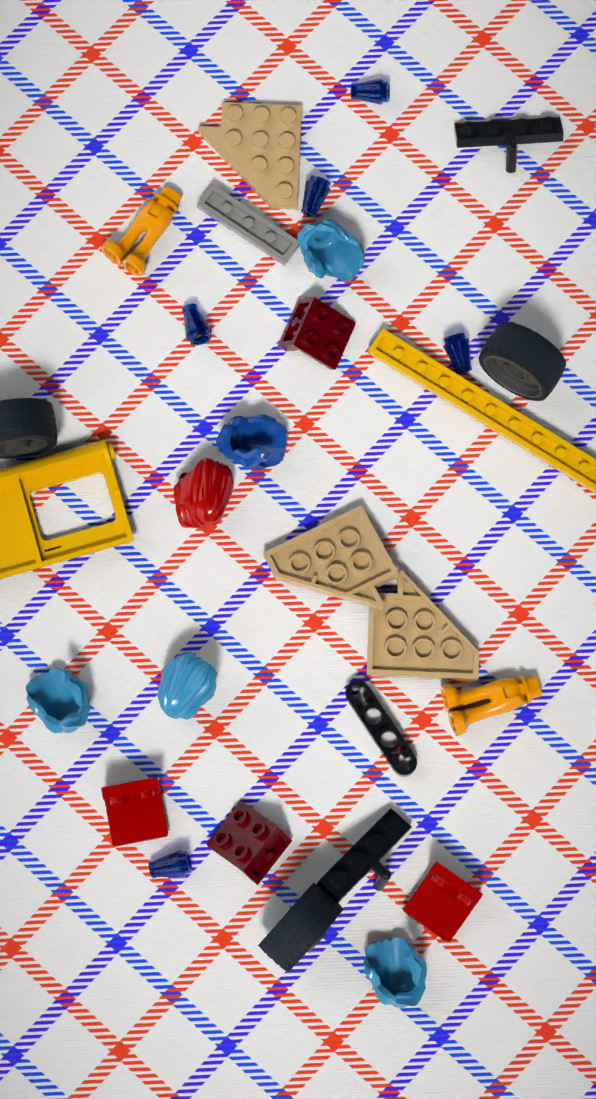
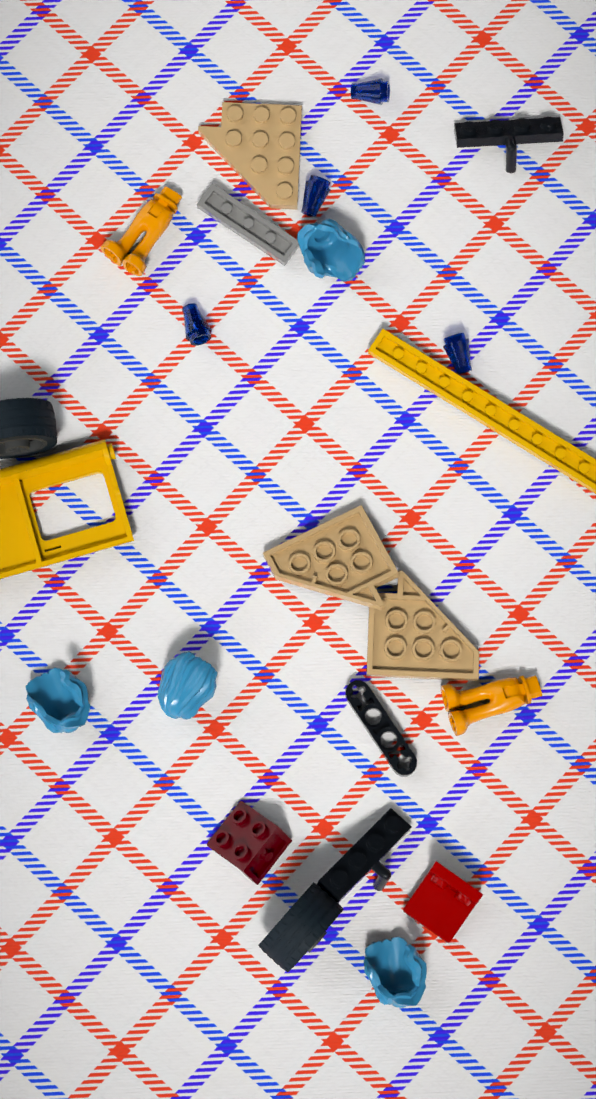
red bracket [101,777,168,847] -> none
clear blue cone [149,849,192,878] -> none
red hair [174,458,234,529] -> none
blue hair [216,414,288,470] -> none
dark red bracket [277,297,356,370] -> none
black wheel [478,322,566,401] -> none

